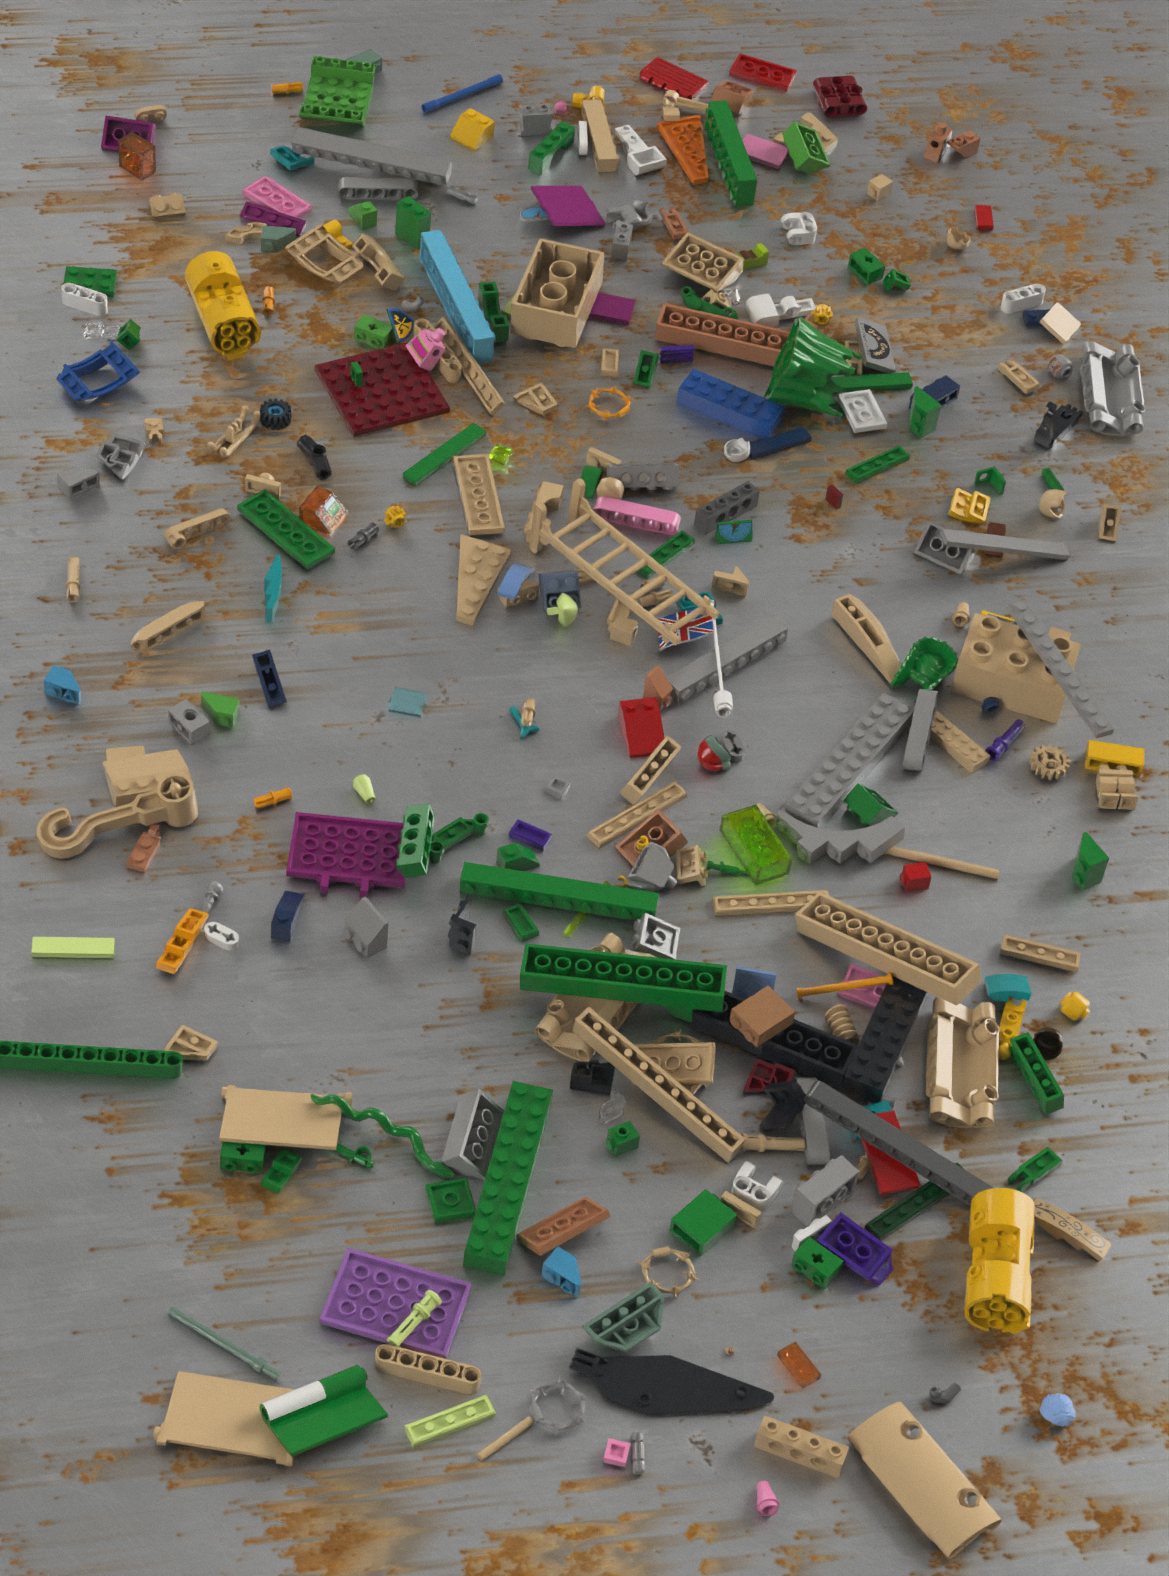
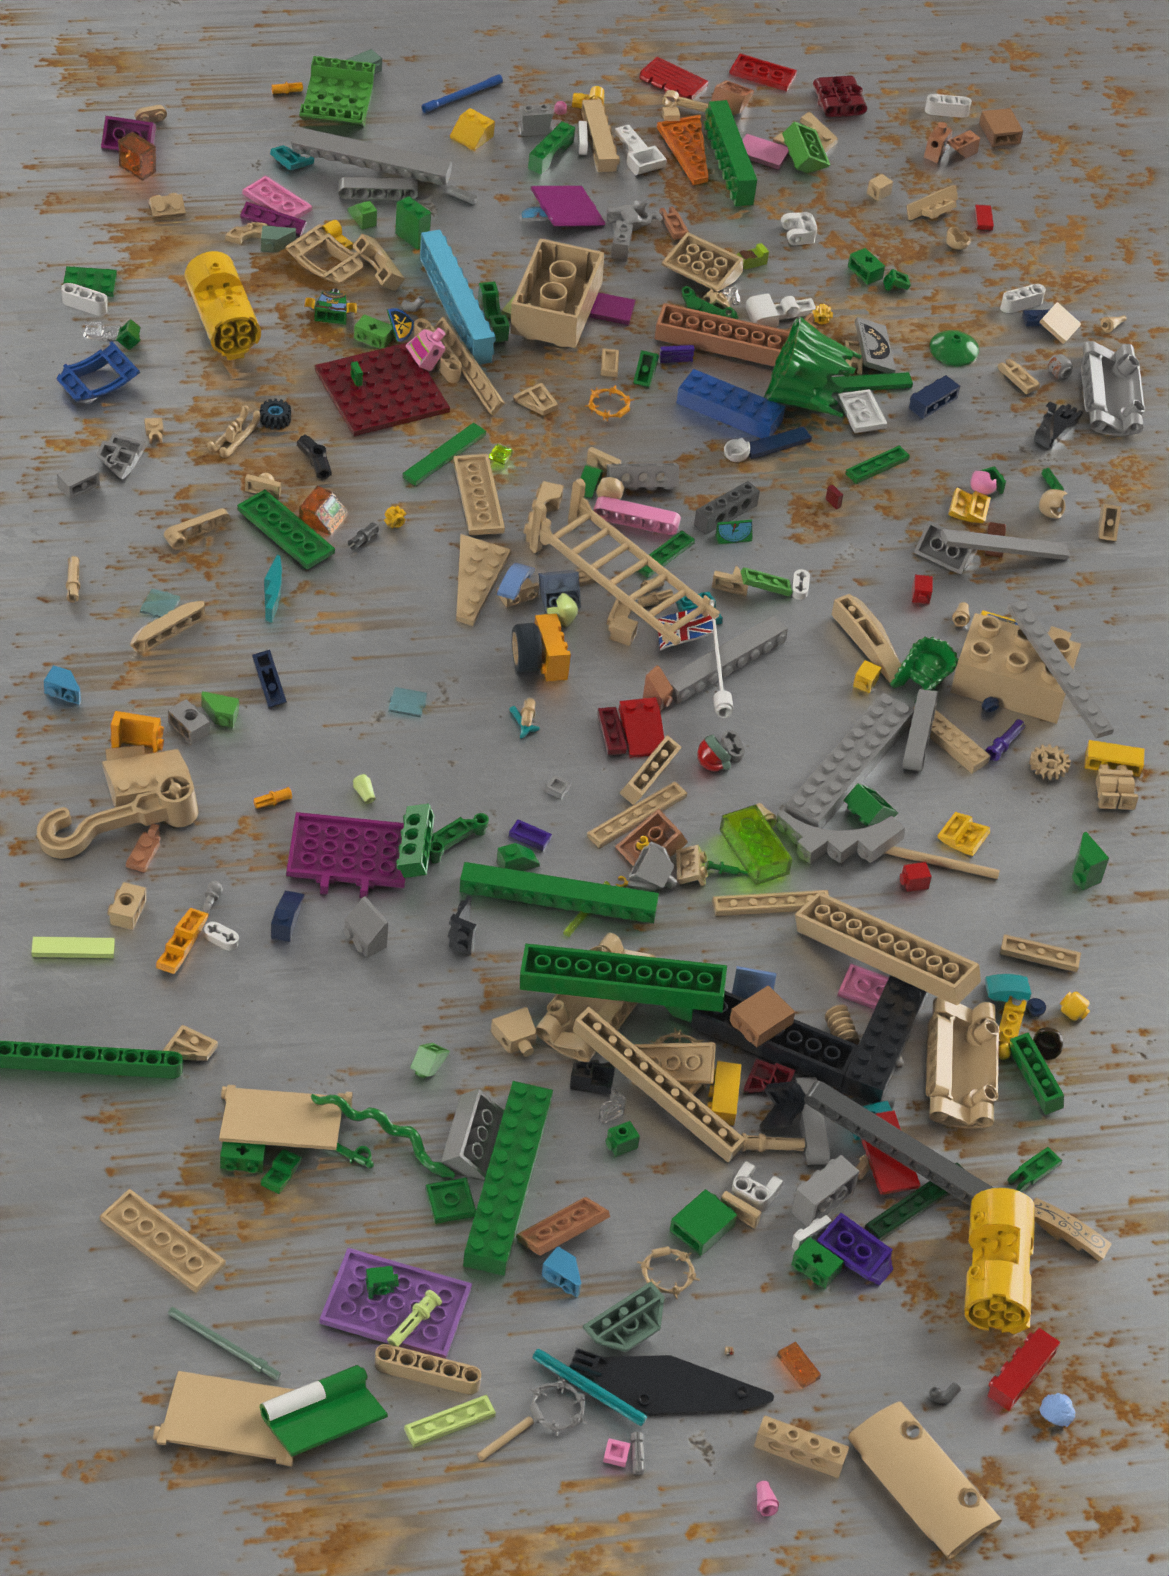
light orange axle [262,286,275,316] -> none
green tile [503,903,539,942] -> none
light grey plate [630,913,680,959] -> none
light orange bar [797,972,894,999] -> none
green slope [909,386,941,438] -> none
none -> tan tile [99,1188,226,1293]
none -> tan brick [107,882,147,930]
none -> light orange panel [111,711,164,753]
none -> clear light blue piece [140,589,181,618]
none -> torso [304,288,357,325]
none -> green brick [365,1266,399,1299]
none -> bright green slope [410,1042,450,1078]
none -> tan torso [491,1007,536,1057]
none -> black wheel [511,623,542,672]
none -> teal axle [532,1349,647,1426]
none -> light orange wedge [534,614,571,681]
none -> dark red plate [597,707,627,755]
none -> yellow brick [707,1061,742,1126]
none -> bright green tile [740,567,793,597]
none -> white beam [792,569,810,600]
none -> yellow brick [853,660,881,693]
none -> tan bracket [906,185,958,220]
none -> red brick [912,574,933,604]
none -> white beam [925,94,972,118]
none -> green dish [930,330,979,366]
none -> yellow slope [937,812,990,856]
none -> bright pink hair [970,471,997,495]
none -> medium nougat brick [979,108,1023,146]
none -> red brick [988,1328,1061,1411]
none -> dark blue plate [1026,998,1046,1017]
none -> tan cone [1101,315,1127,333]

